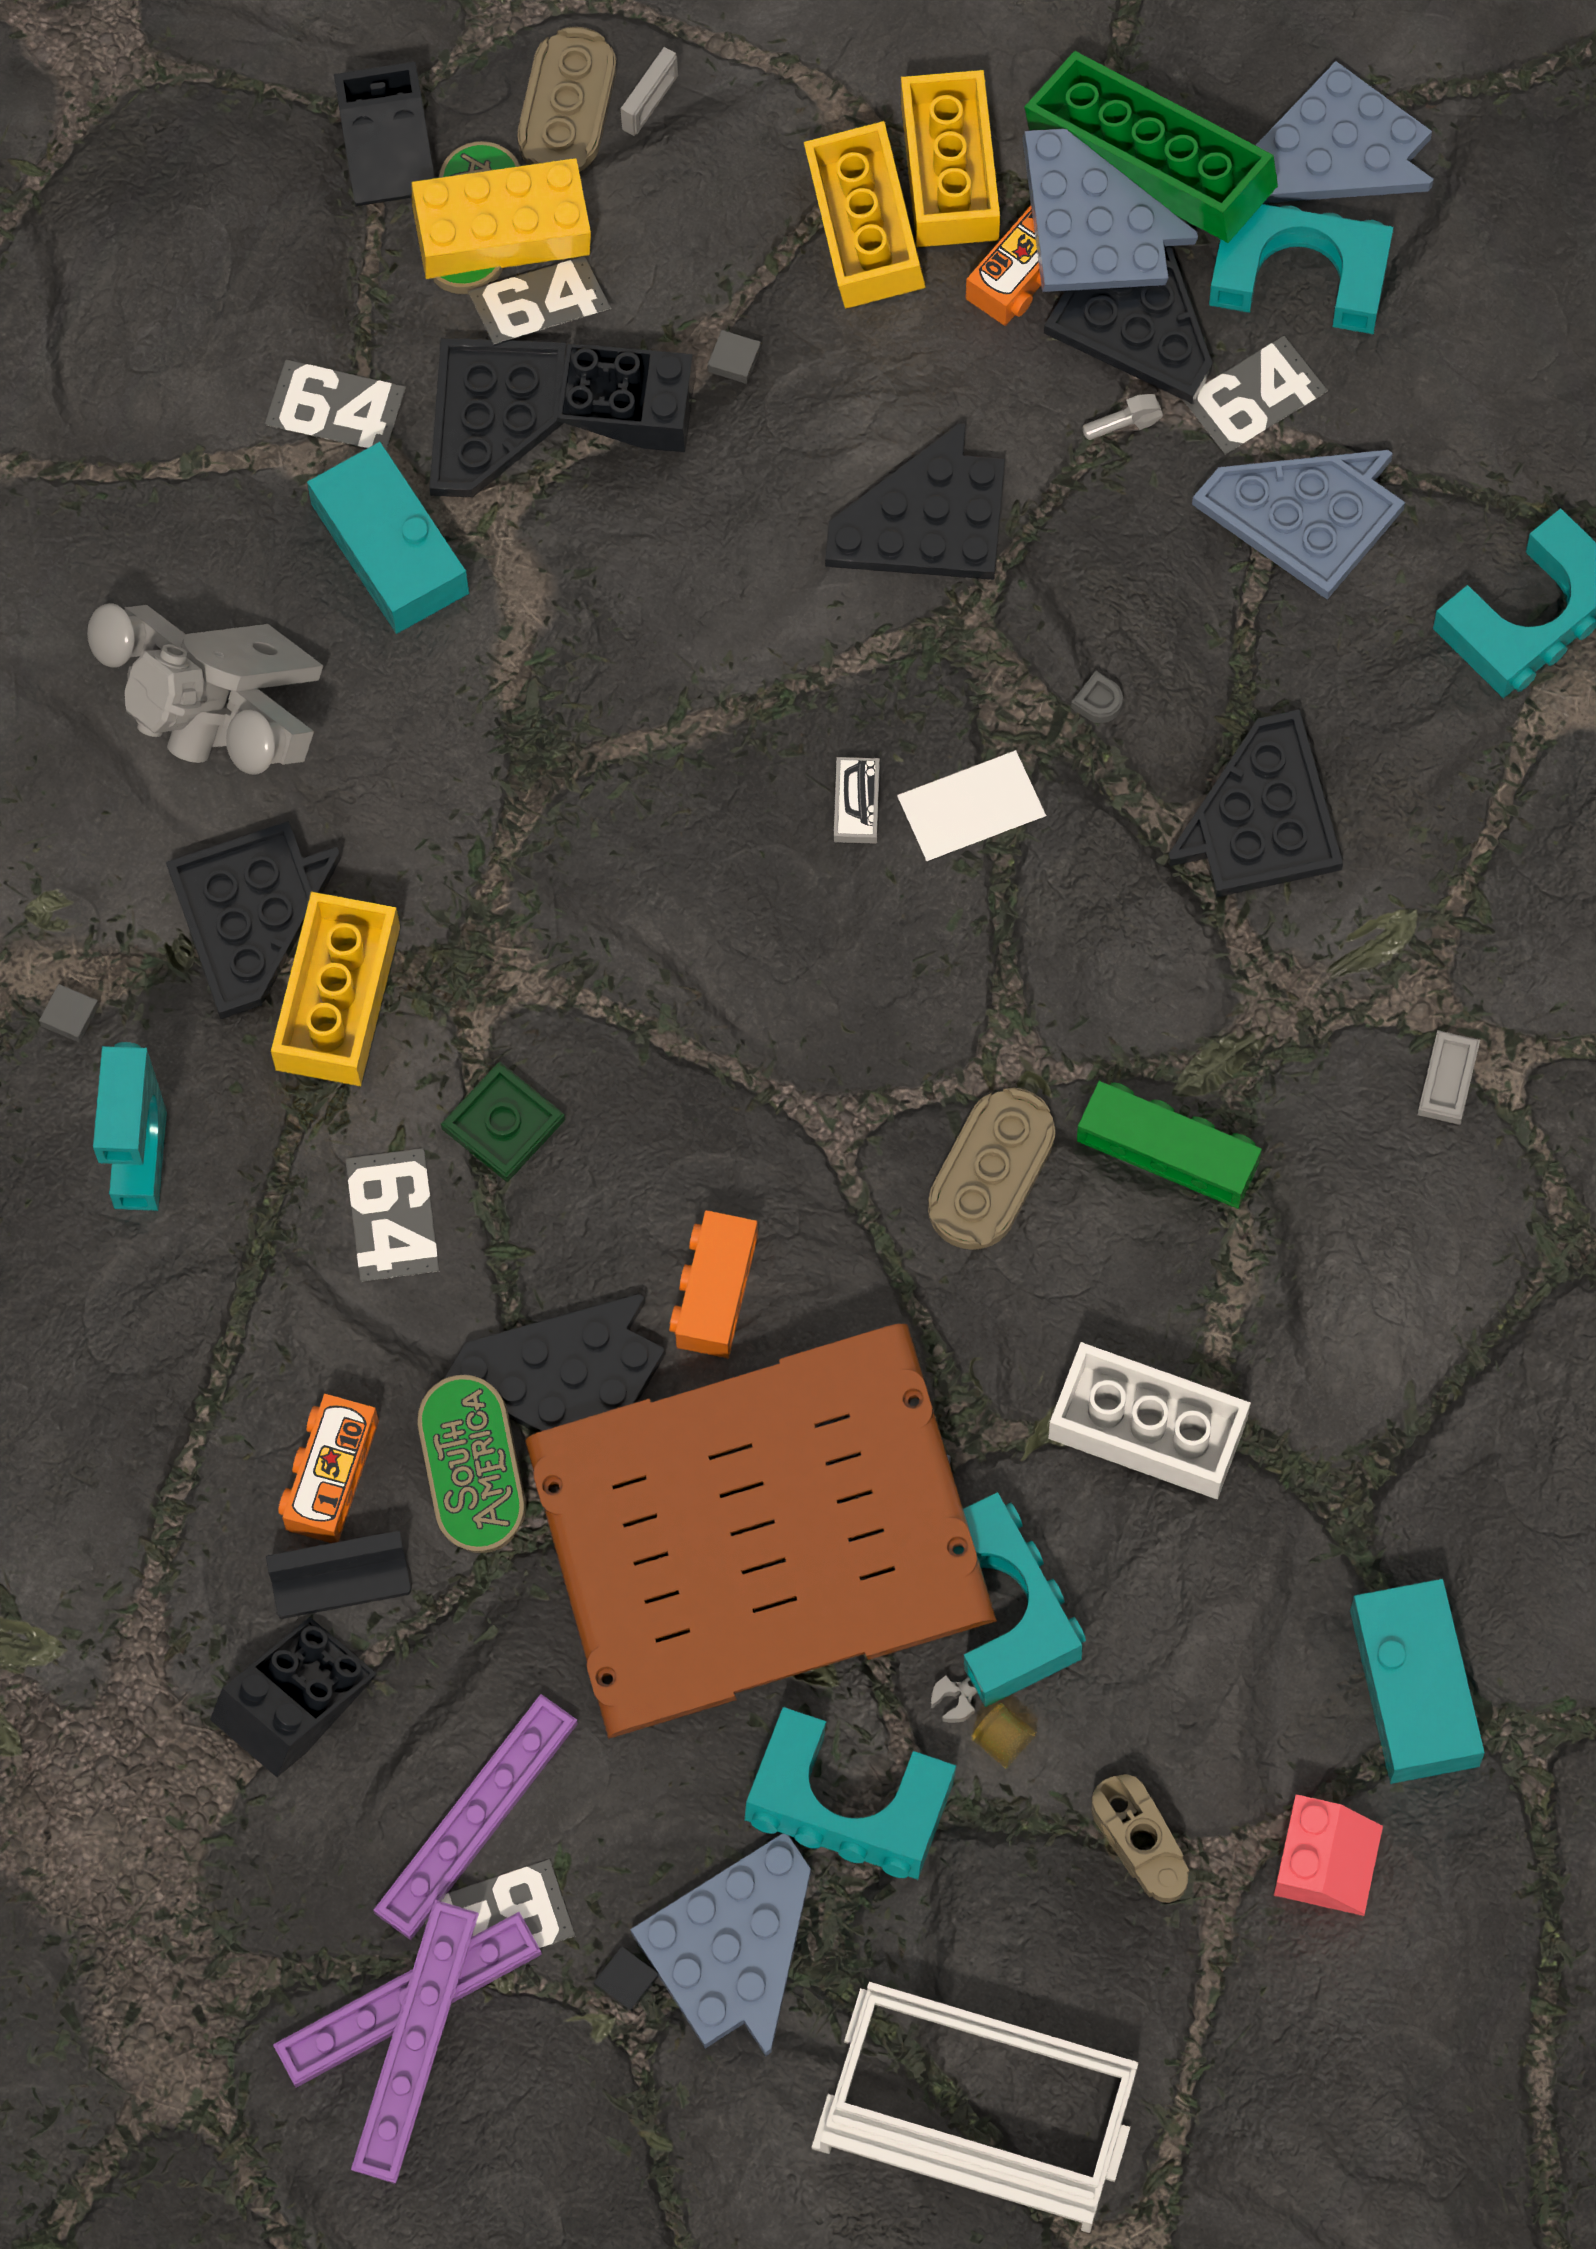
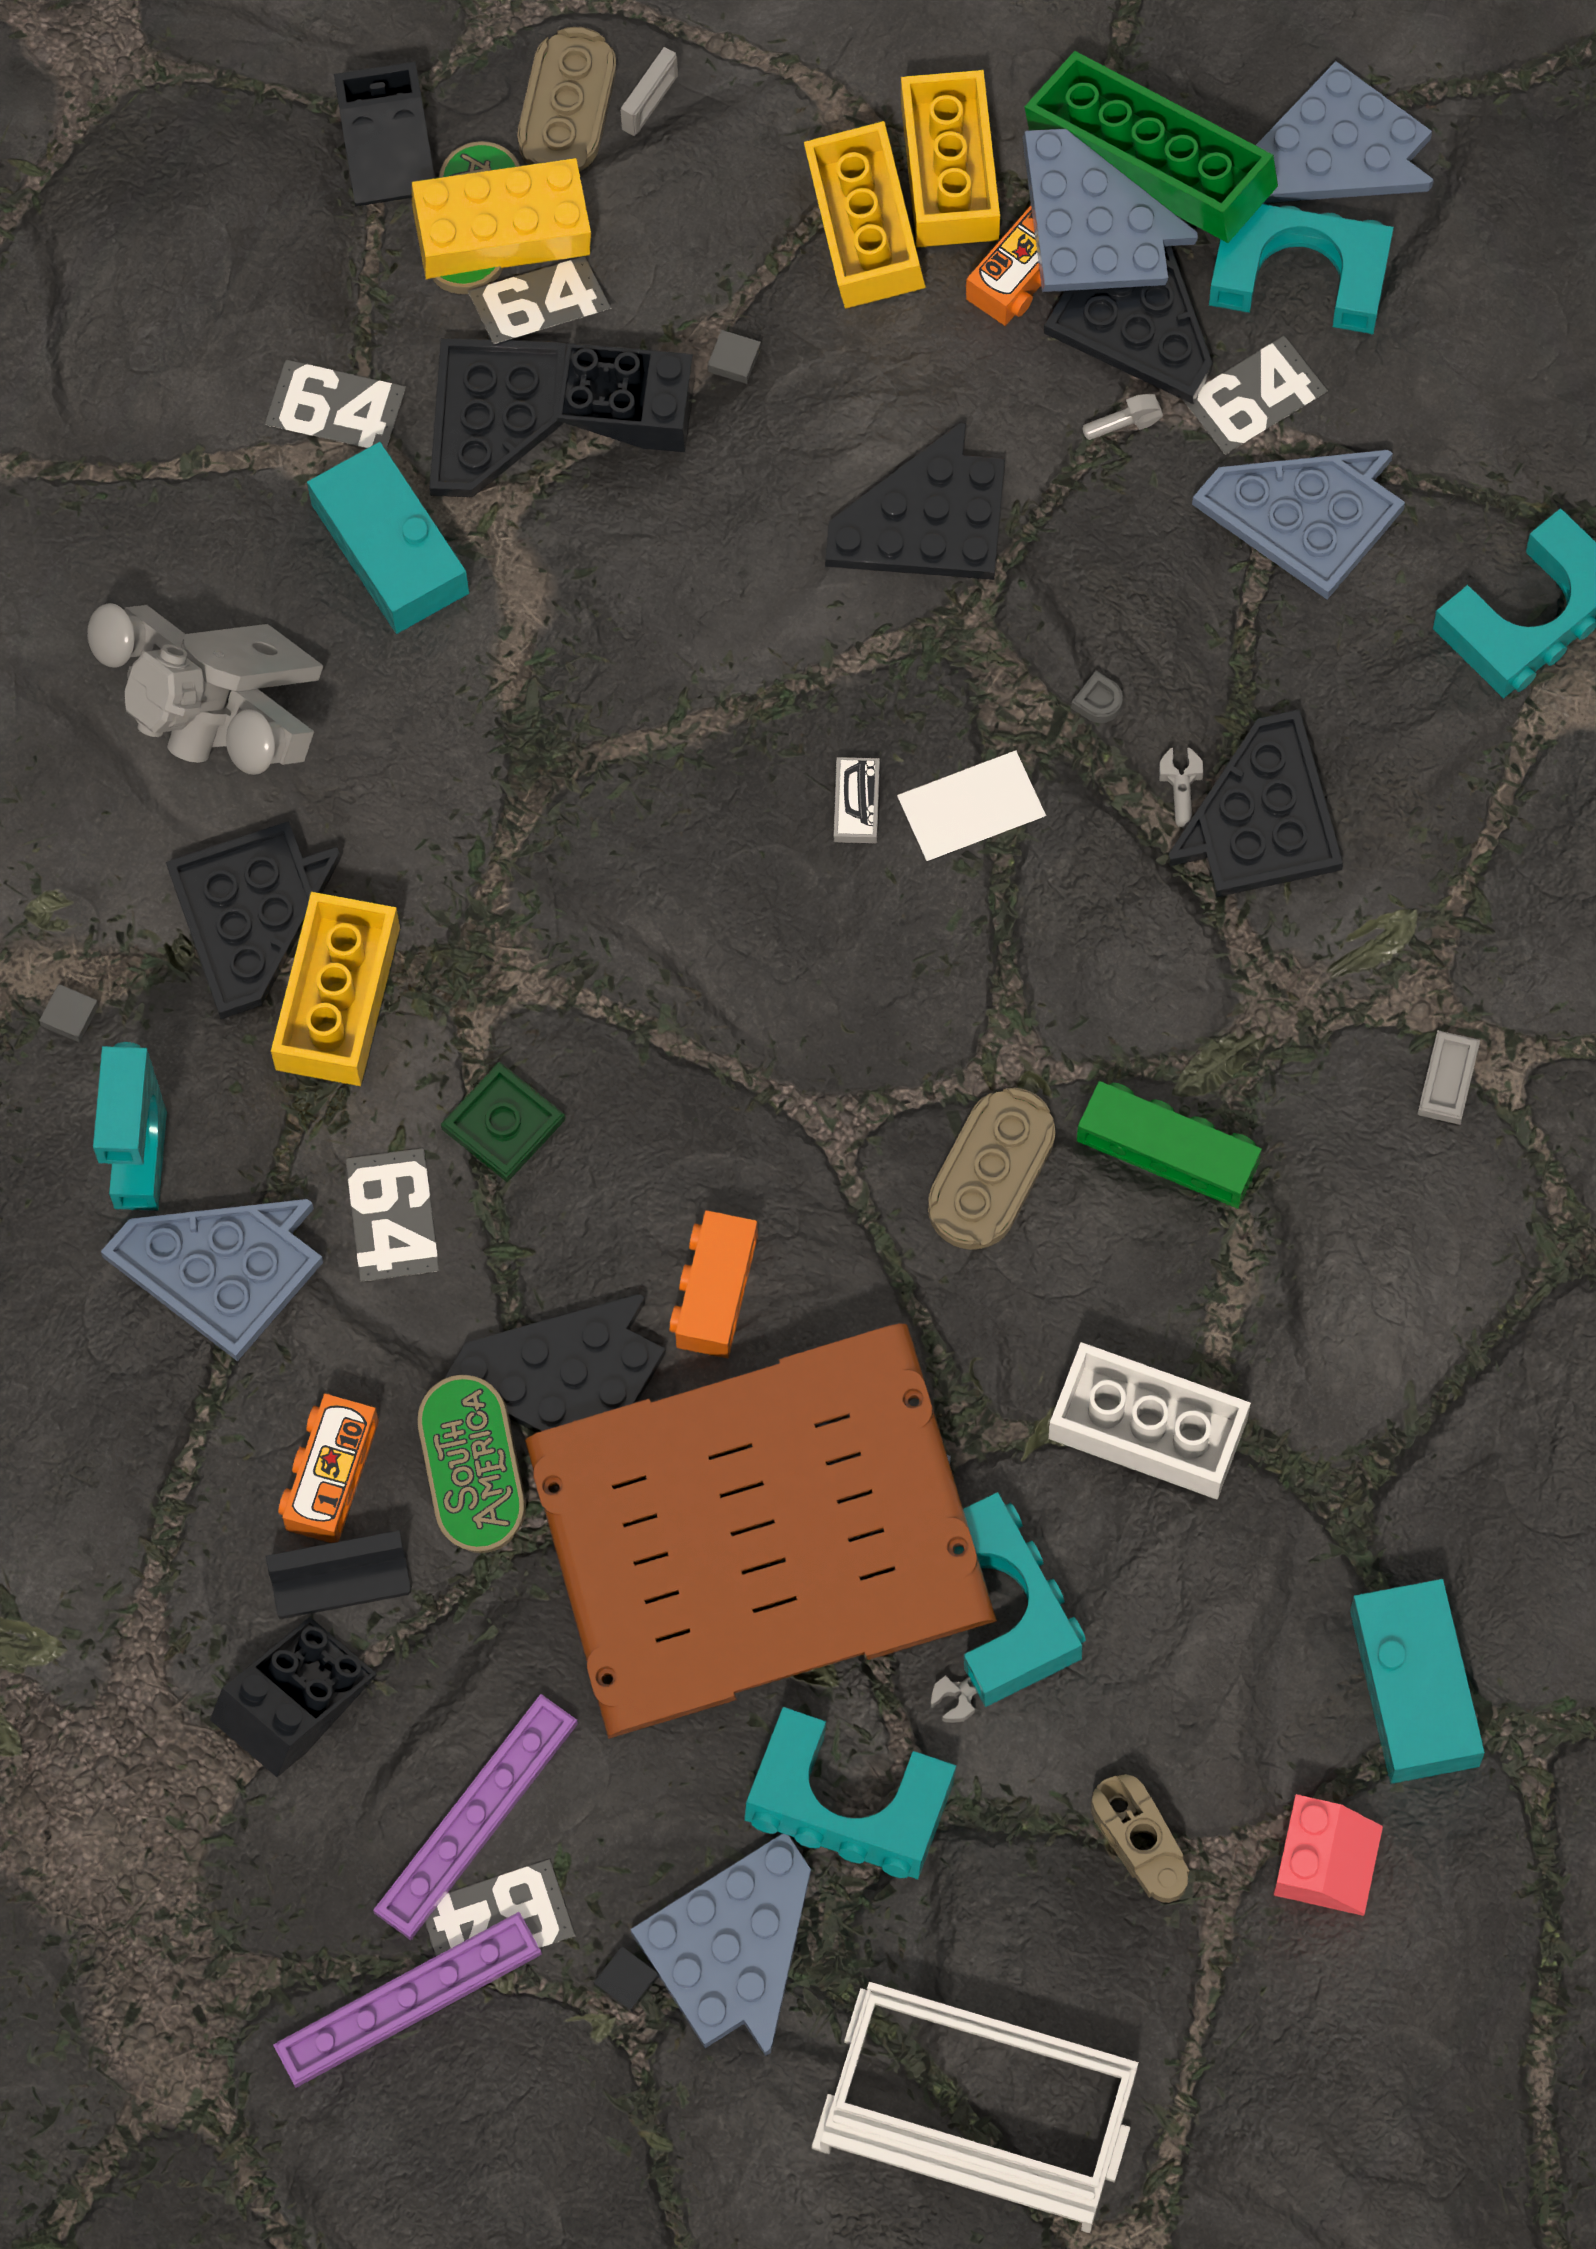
medium lavender tile [351,1900,479,2184] -> none
clear yellow brick [972,1702,1036,1768] -> none
none -> sand blue wing [101,1199,323,1362]
none -> light grey bar [1159,747,1203,828]

